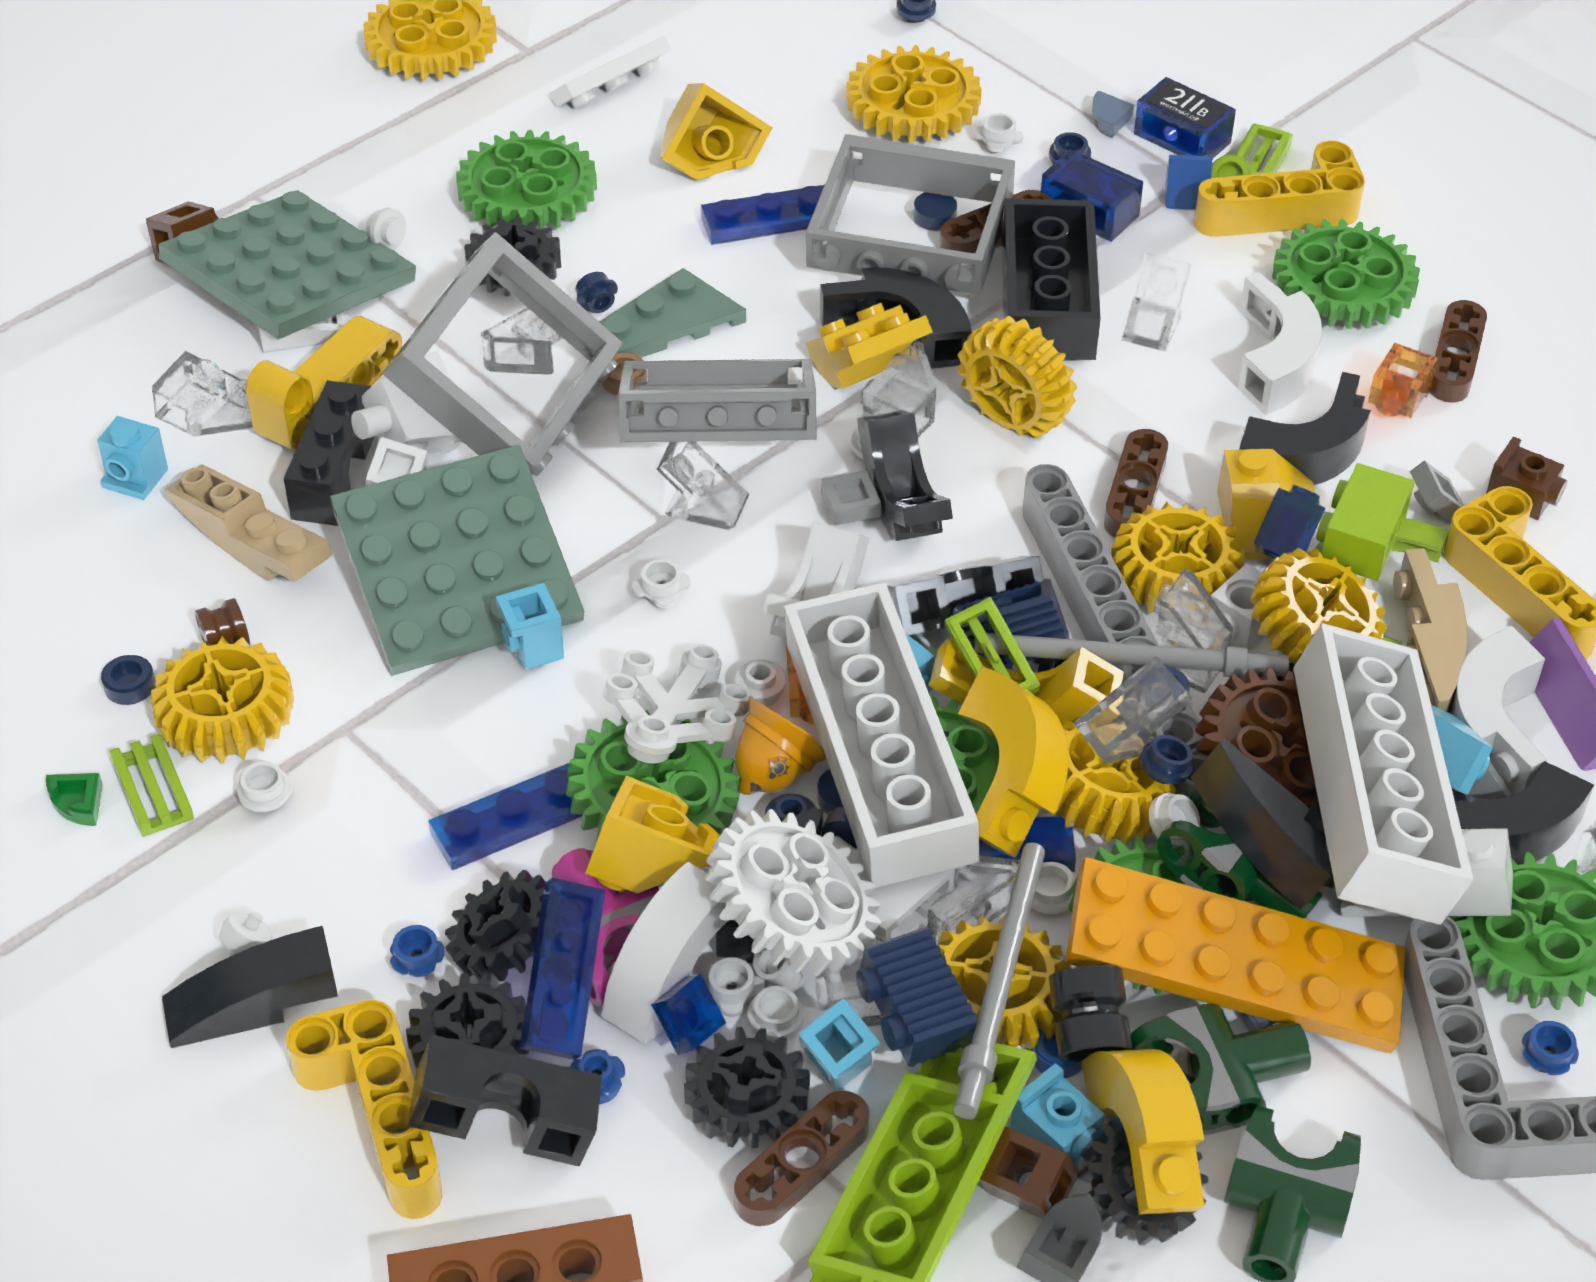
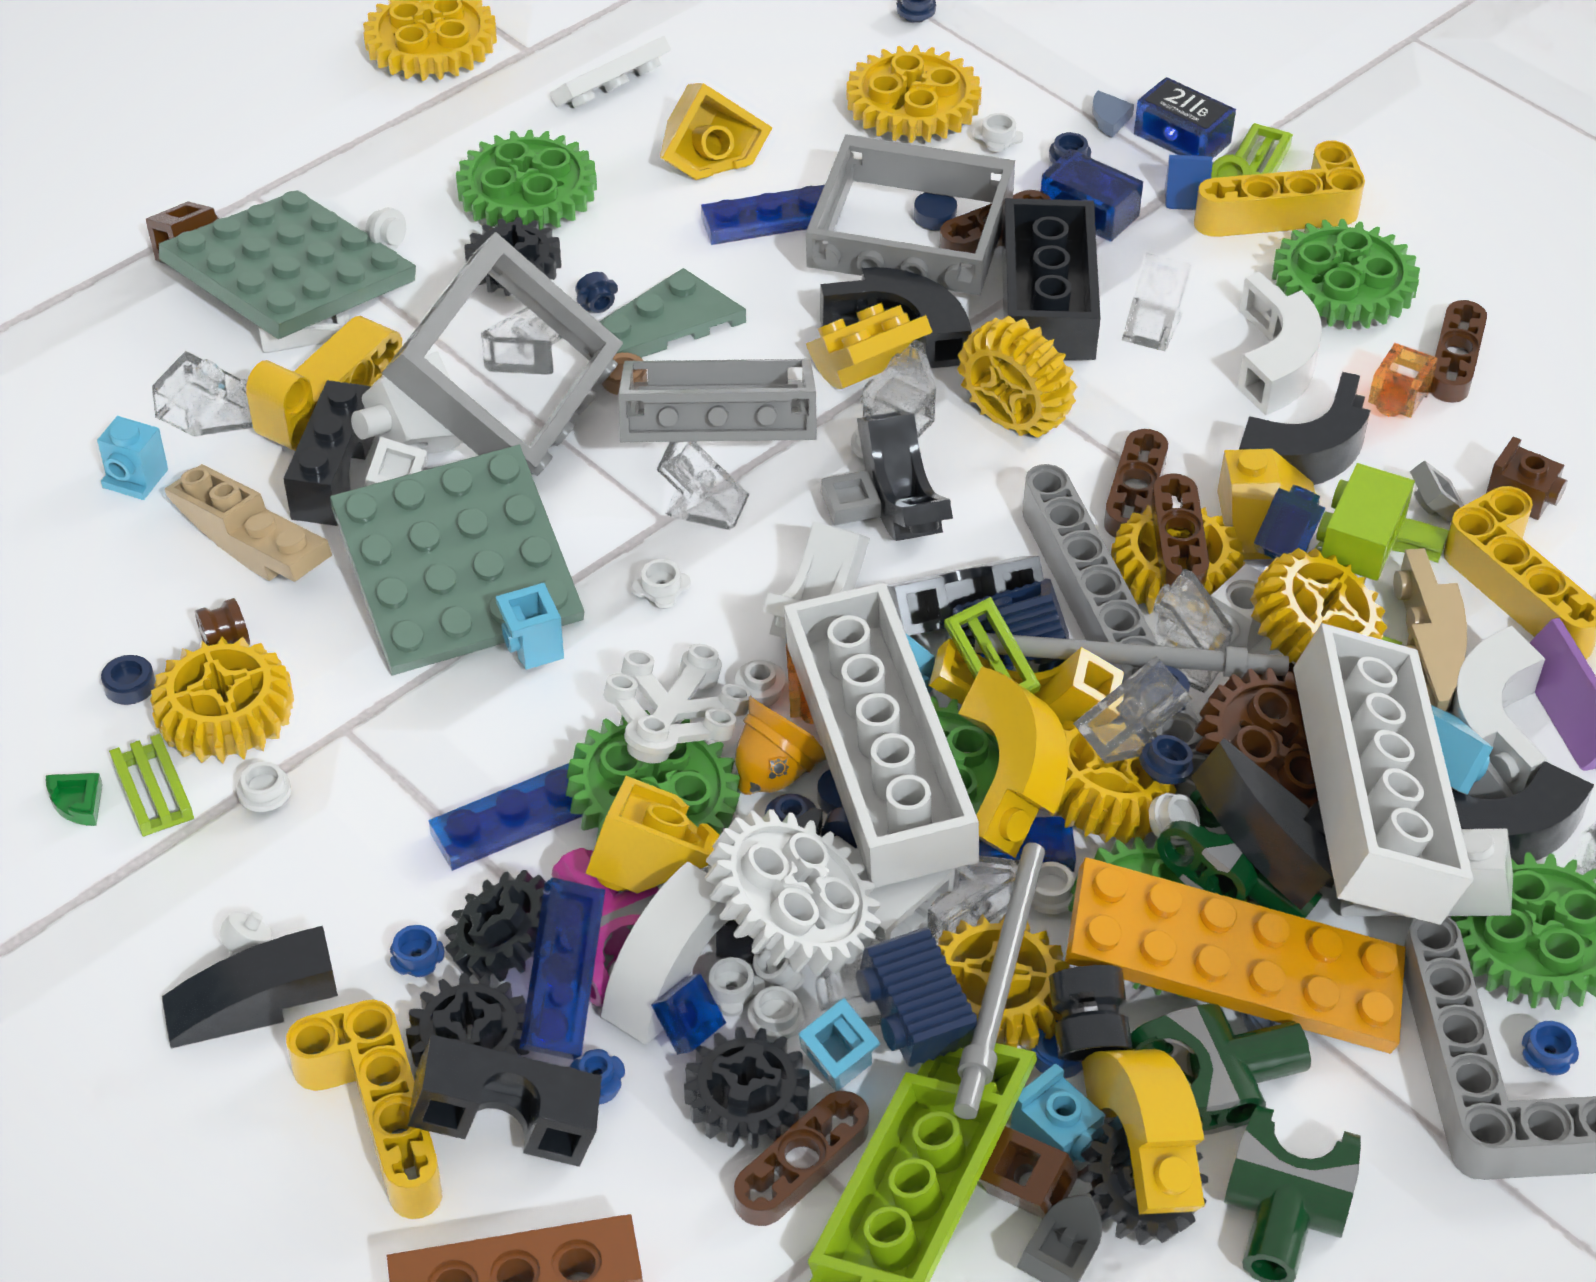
none -> reddish brown beam [1151,473,1209,594]

